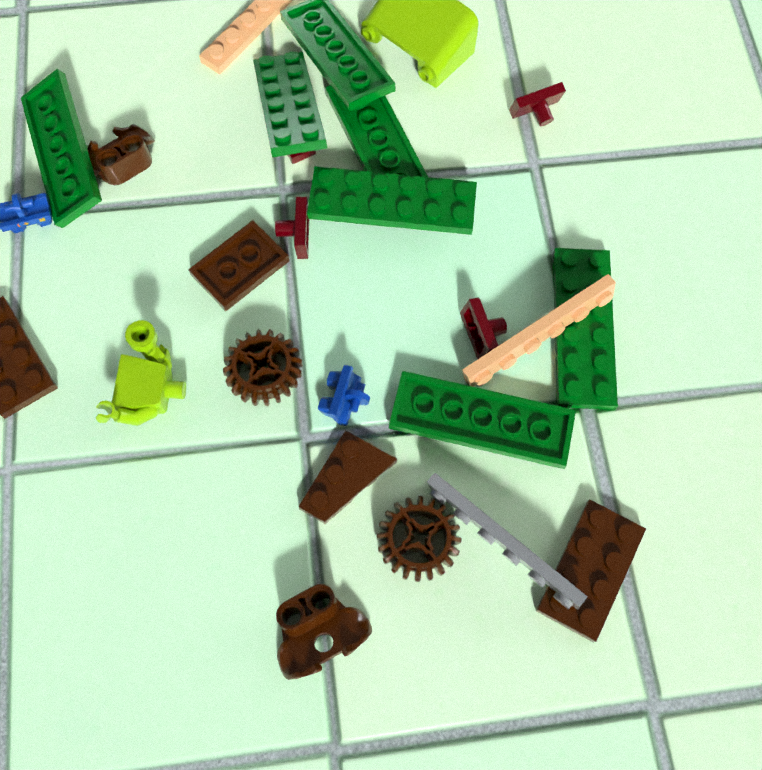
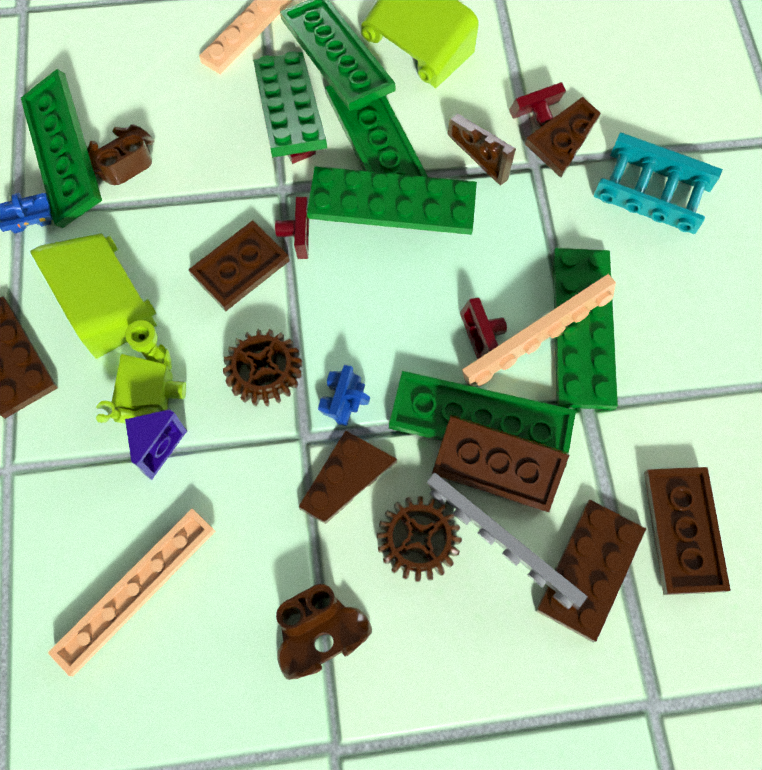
none -> lime windscreen [30,233,157,359]
none -> light nougat plate [48,509,216,677]
none -> dark purple slope [125,409,187,480]
none -> reddish brown plate [432,415,570,512]
none -> reddish brown wing [448,113,516,186]
none -> reddish brown wing [525,97,601,178]
none -> teal fence [594,132,723,234]
none -> reddish brown plate [644,467,731,596]

